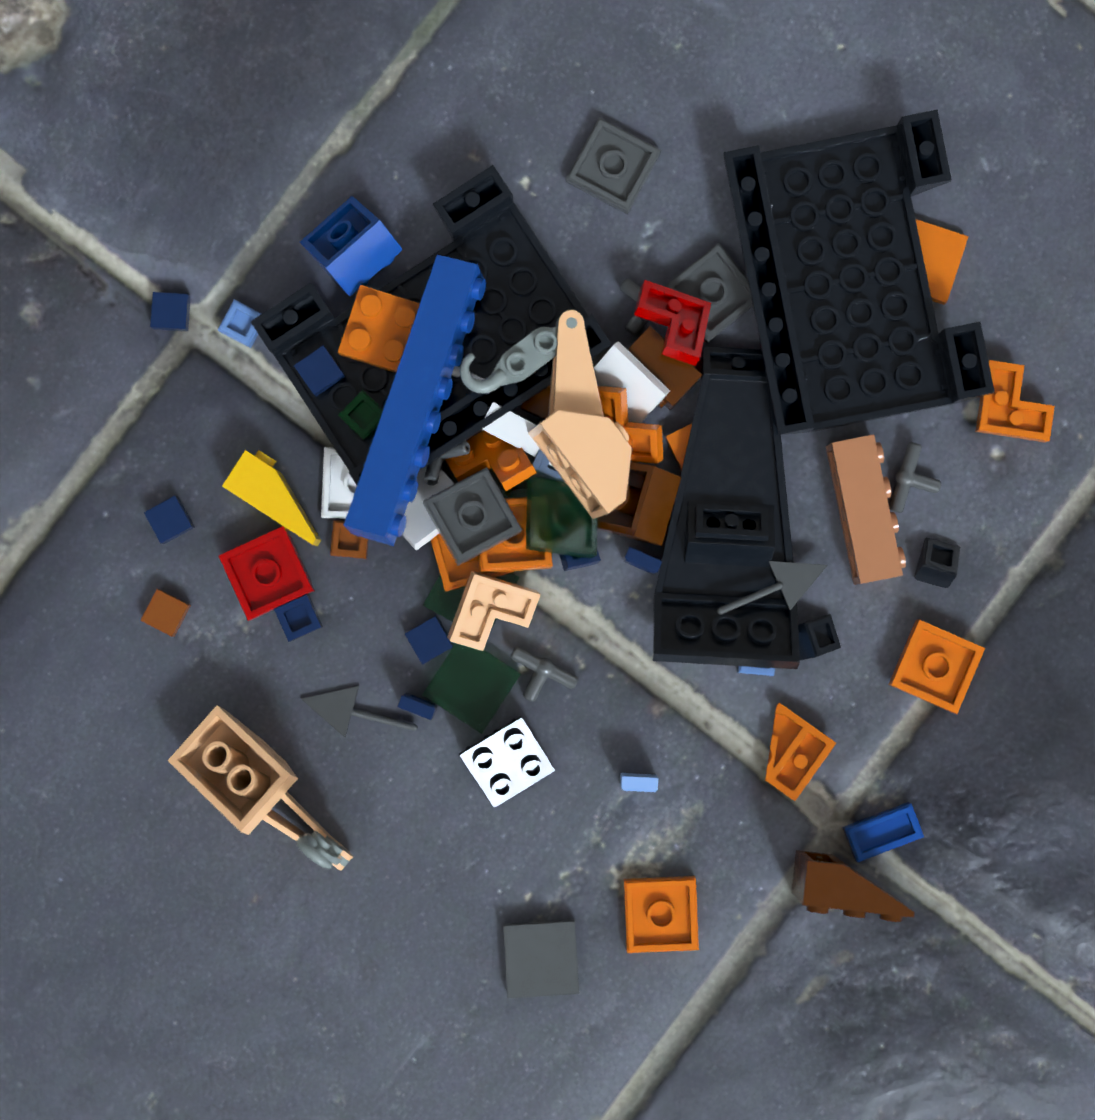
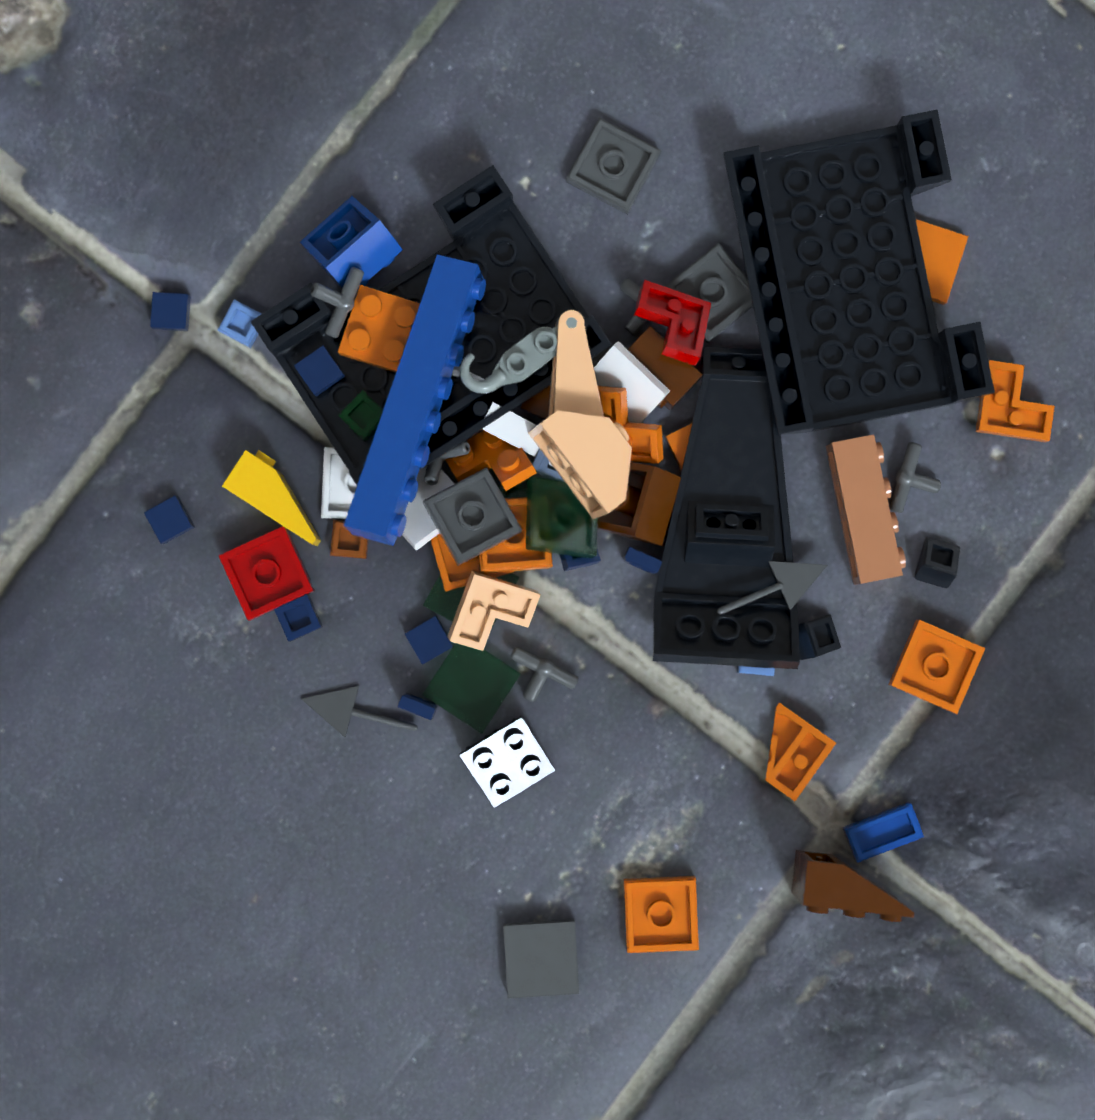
dark orange tile [140,589,191,637] -> none
light nougat slope [168,705,353,871] -> none
light blue tile [620,773,658,792] -> none
none -> dark grey piece [310,267,364,338]

